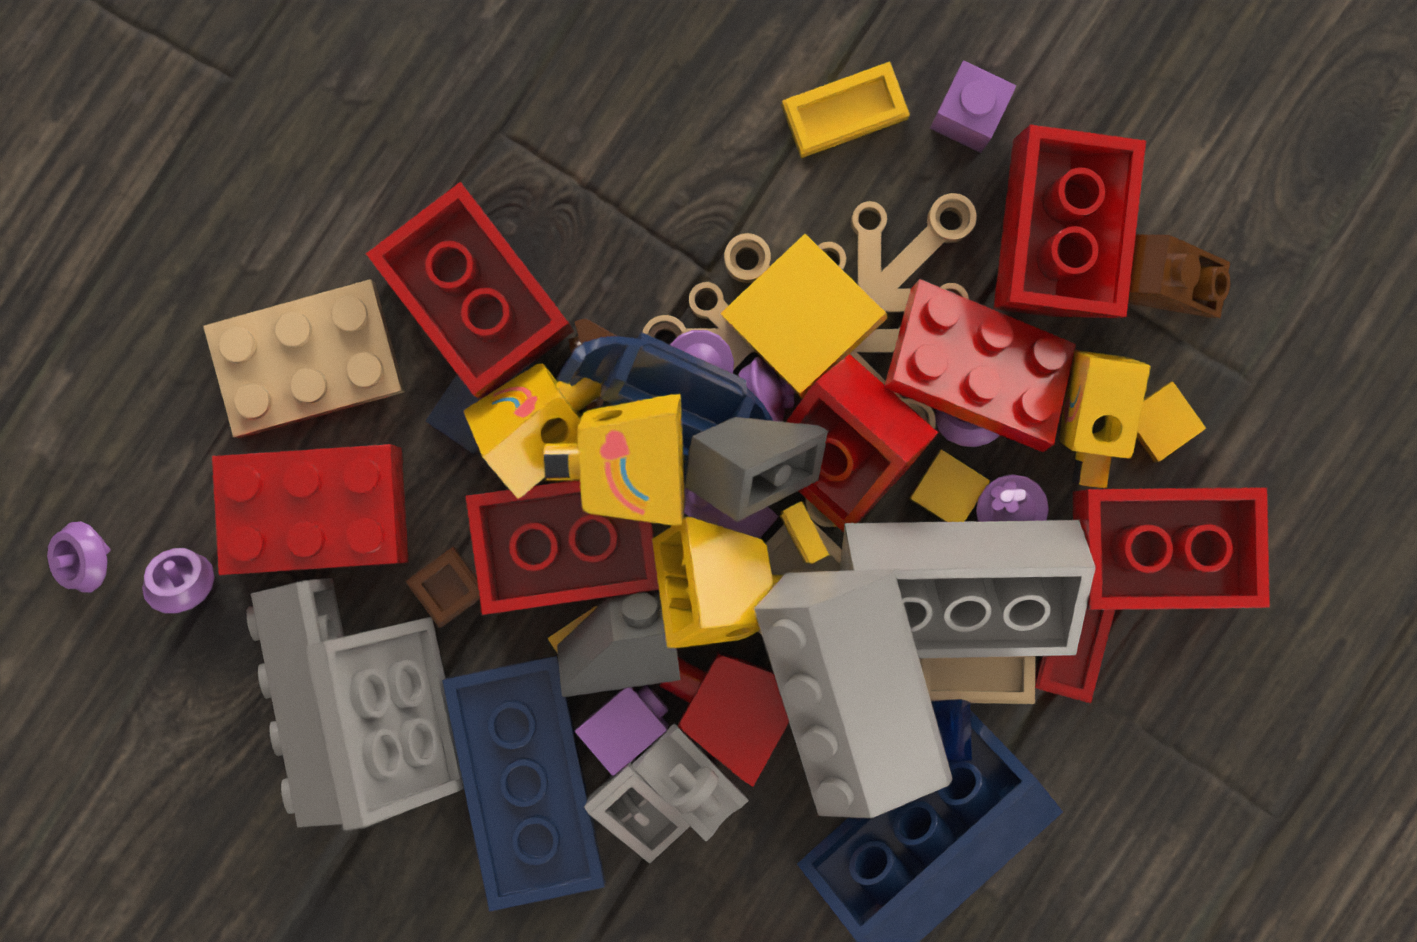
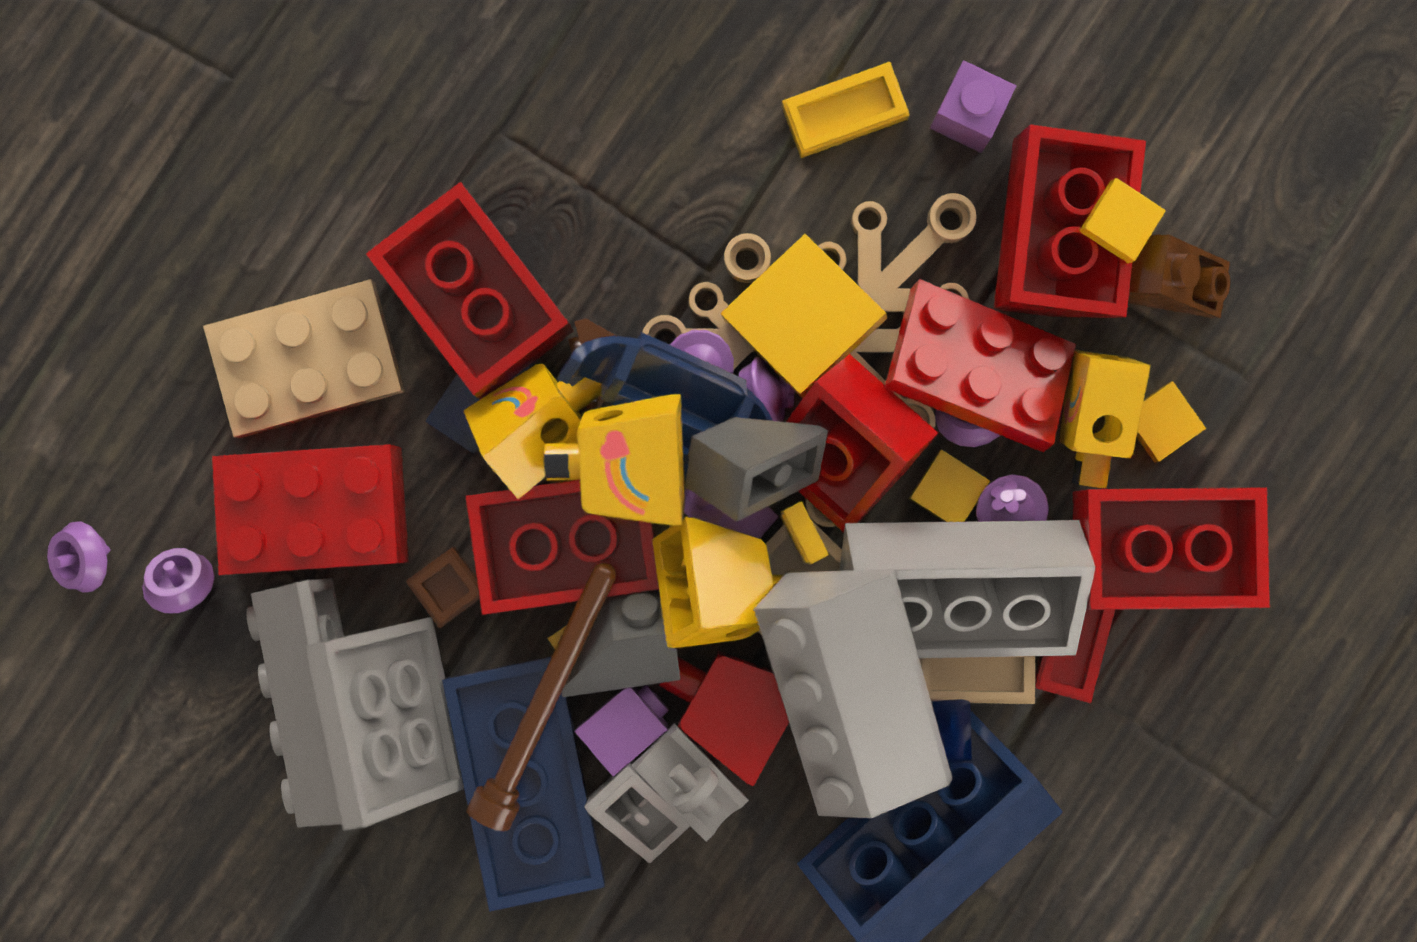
none -> reddish brown piece [466,563,616,831]
none -> yellow tile [1079,178,1166,264]

